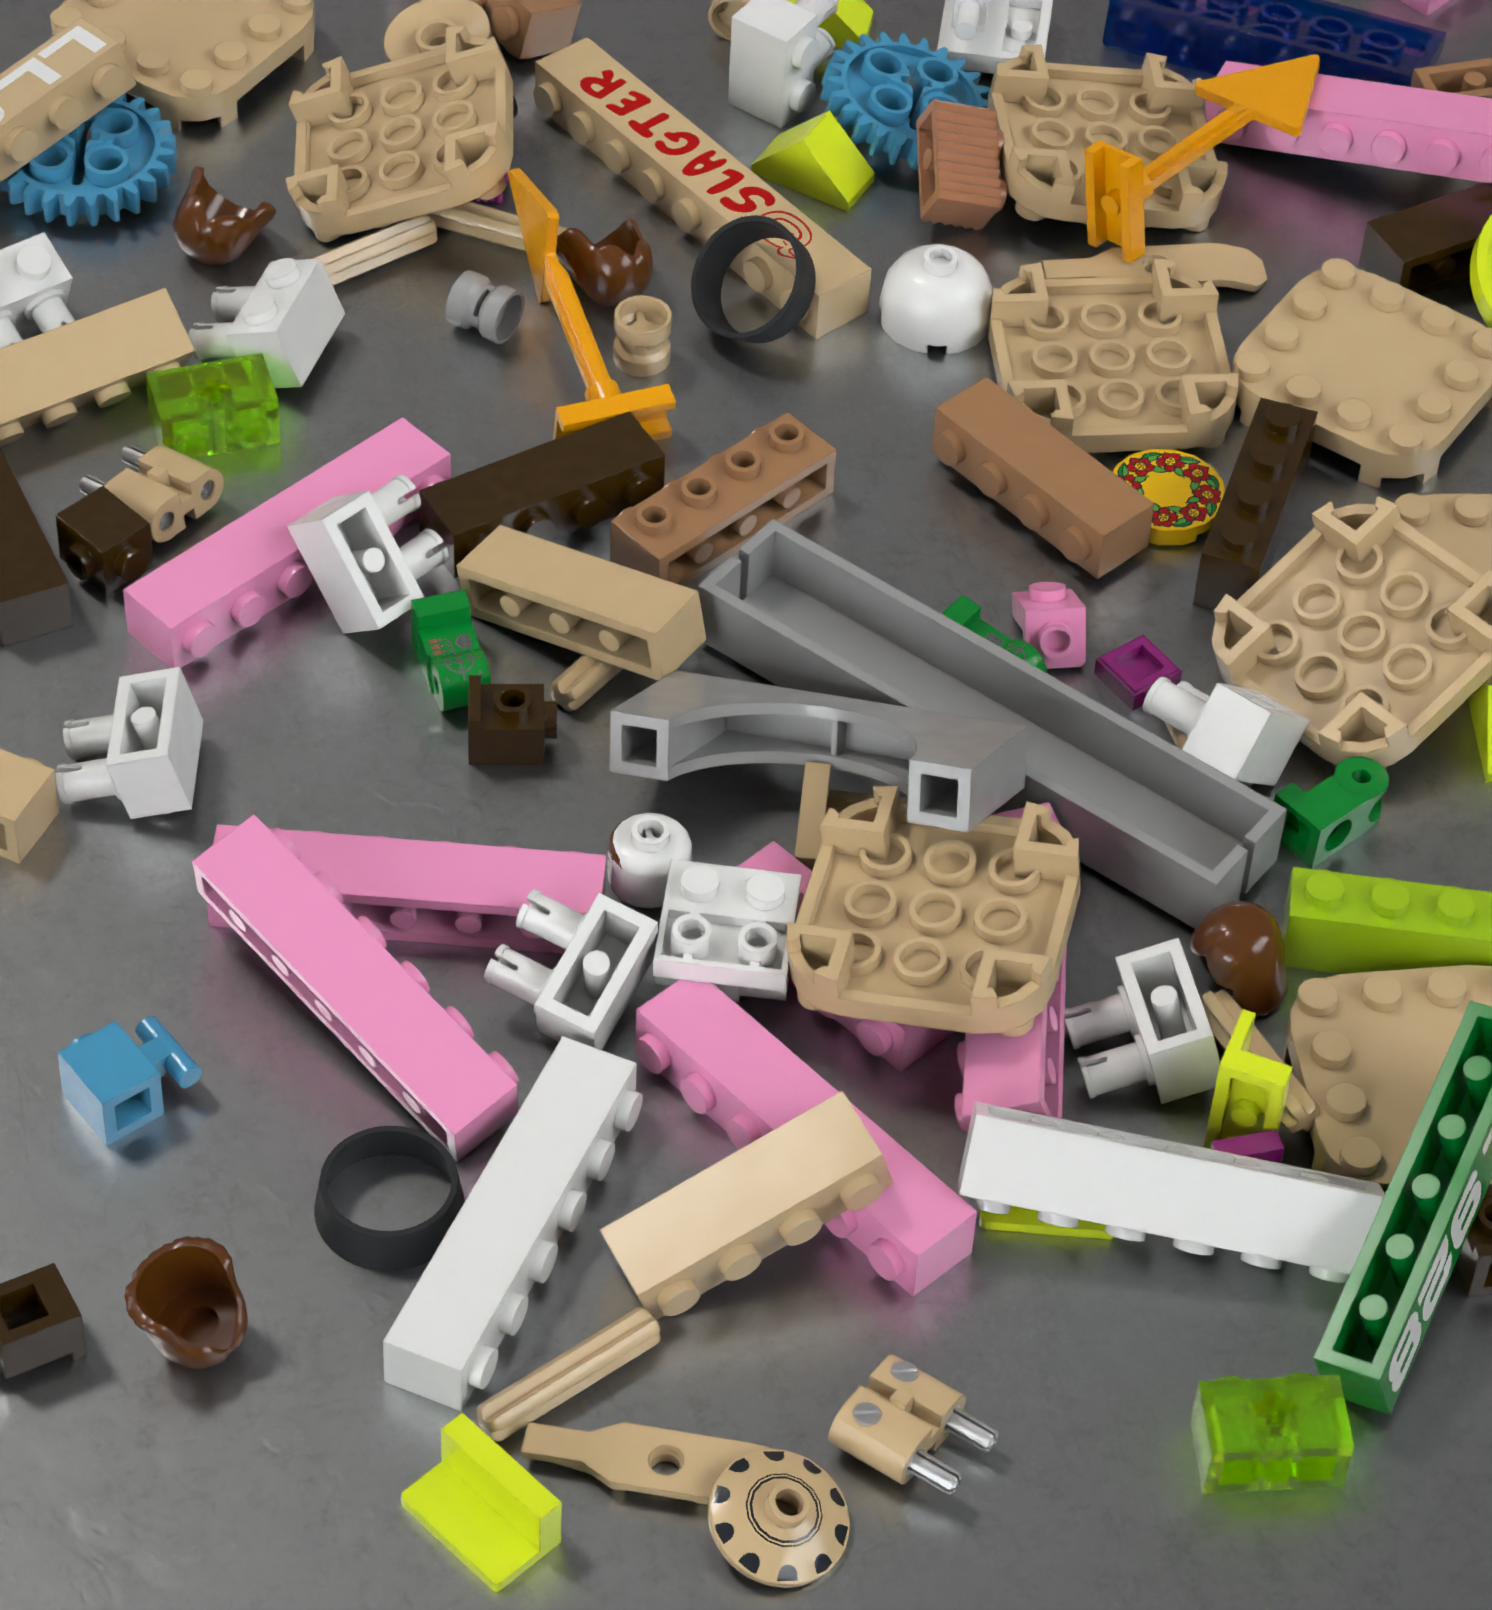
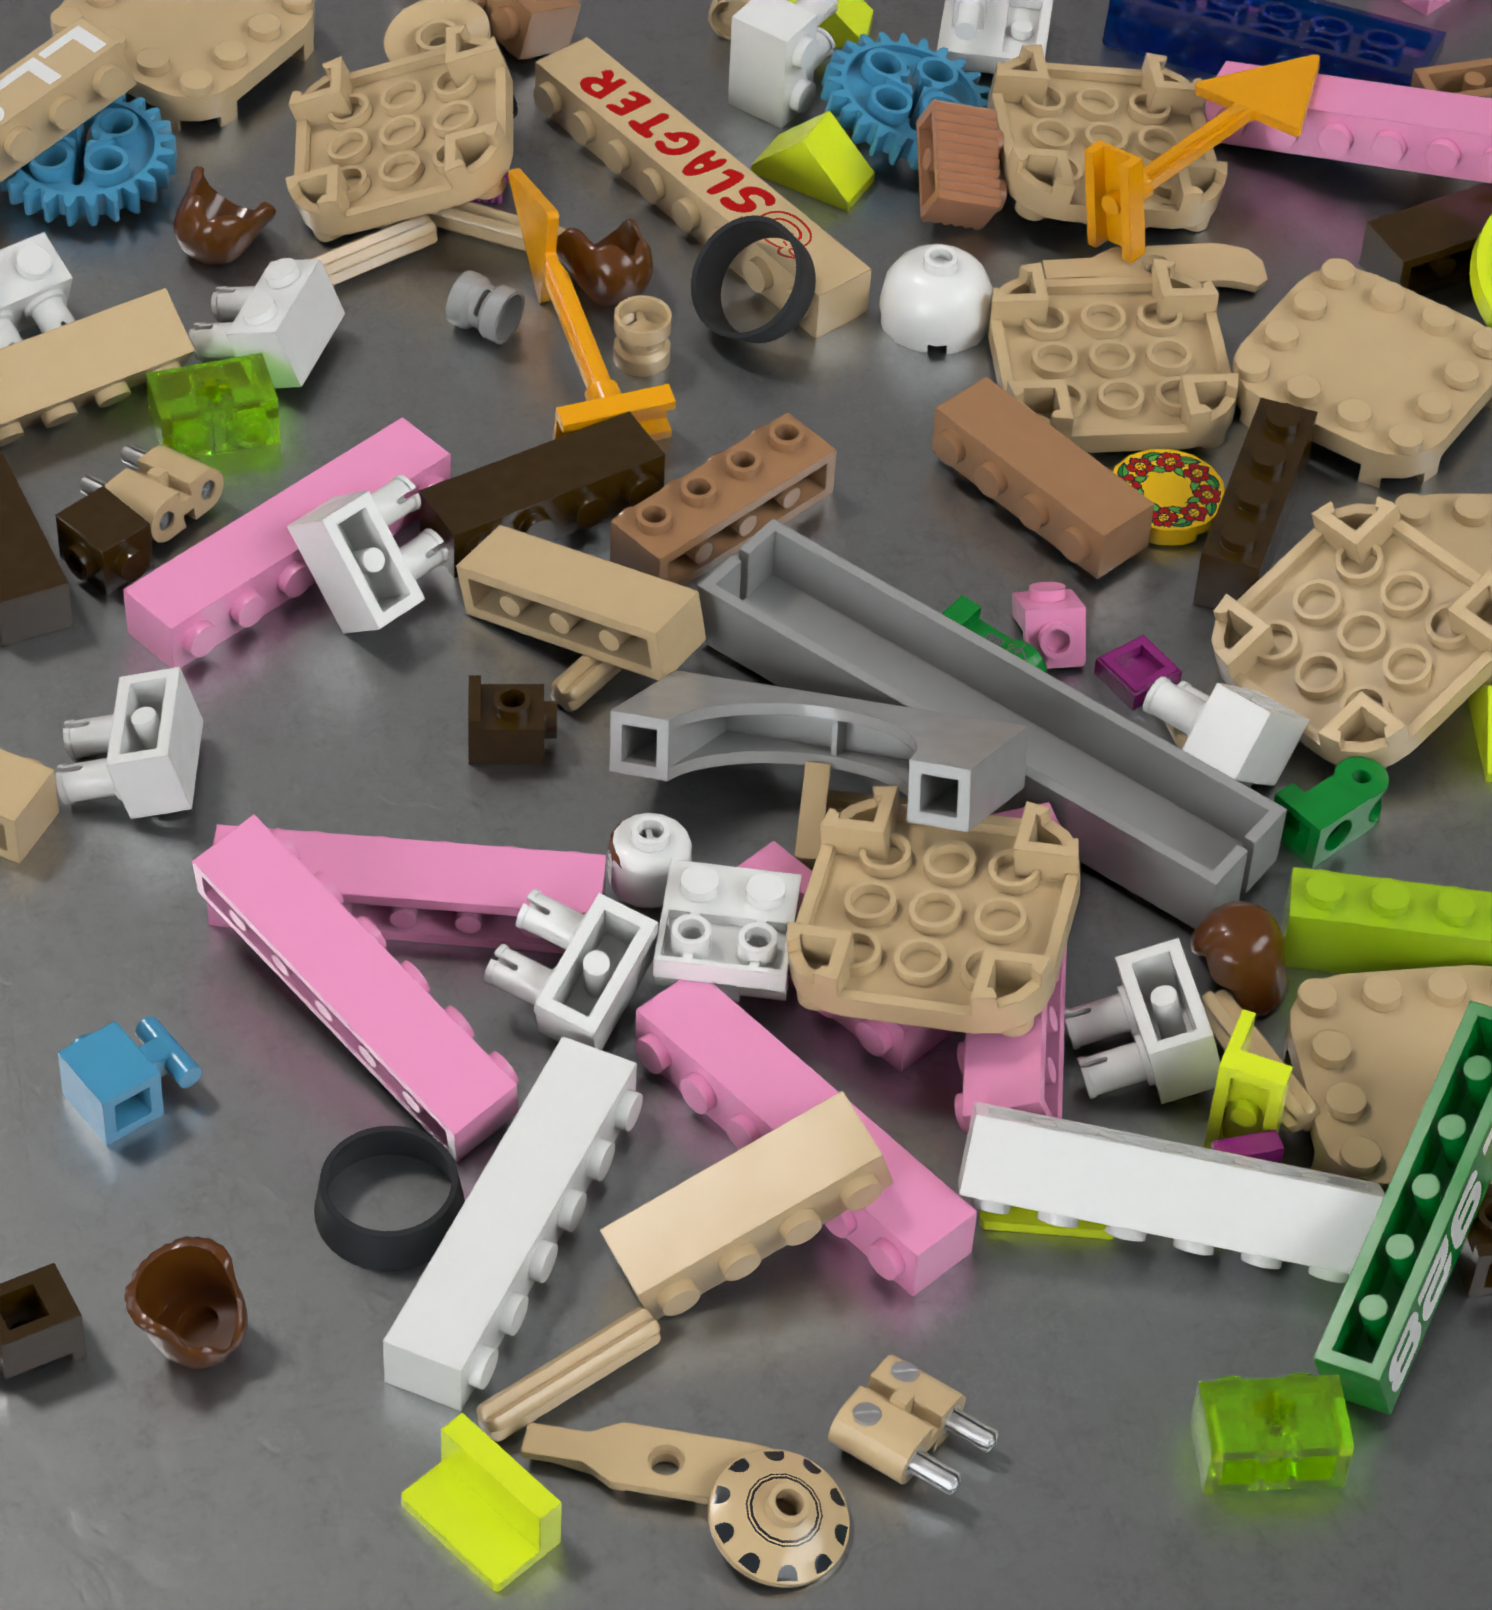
green leg [411,589,491,712] -> none

